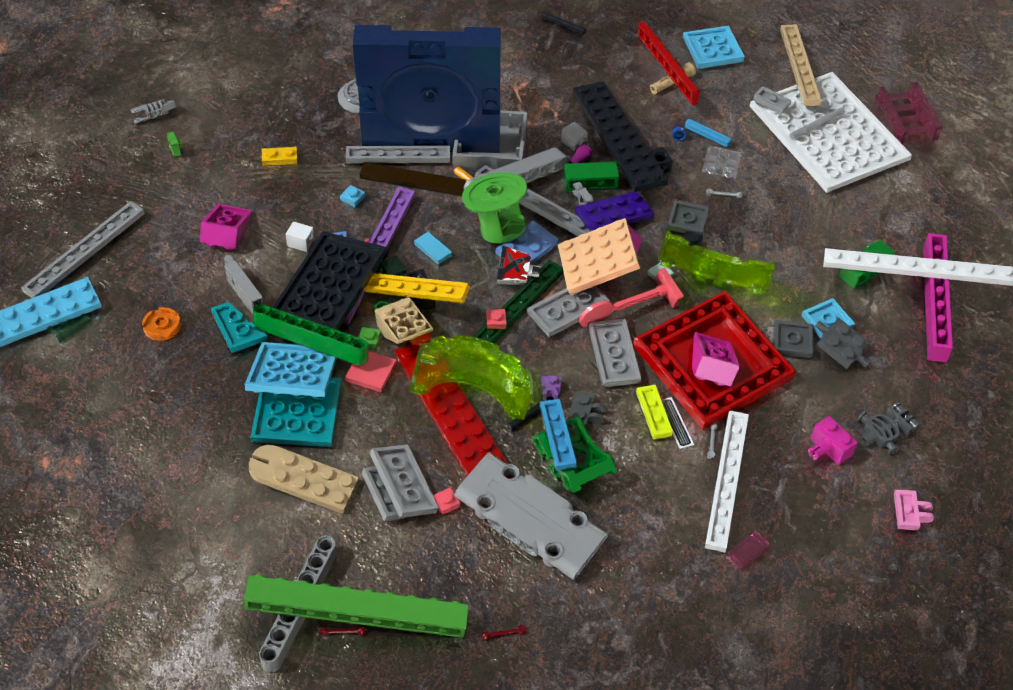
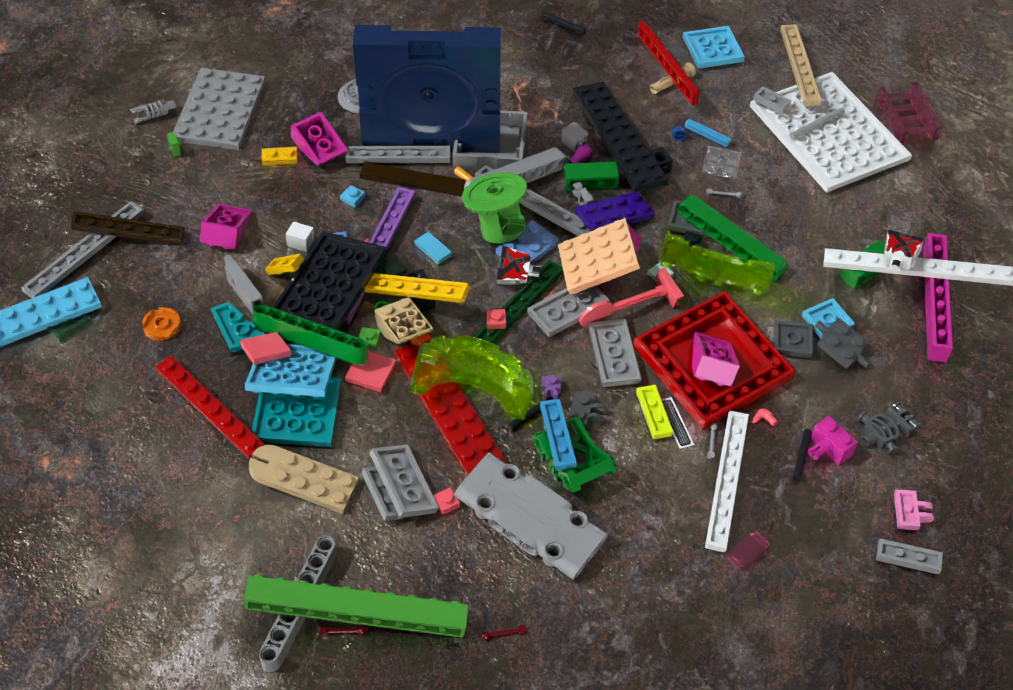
none -> dark brown tile [70,211,185,245]
none -> red plate [155,356,265,460]
none -> light grey plate [173,68,266,150]
none -> coral tile [240,332,291,365]
none -> yellow plate [265,254,304,275]
none -> dark pink slope [291,112,348,166]
none -> green beam [678,195,788,281]
none -> coral animal [751,408,778,426]
none -> black bar [793,429,812,481]
none -> light grey plate [876,538,943,575]
none -> torso [883,230,924,273]

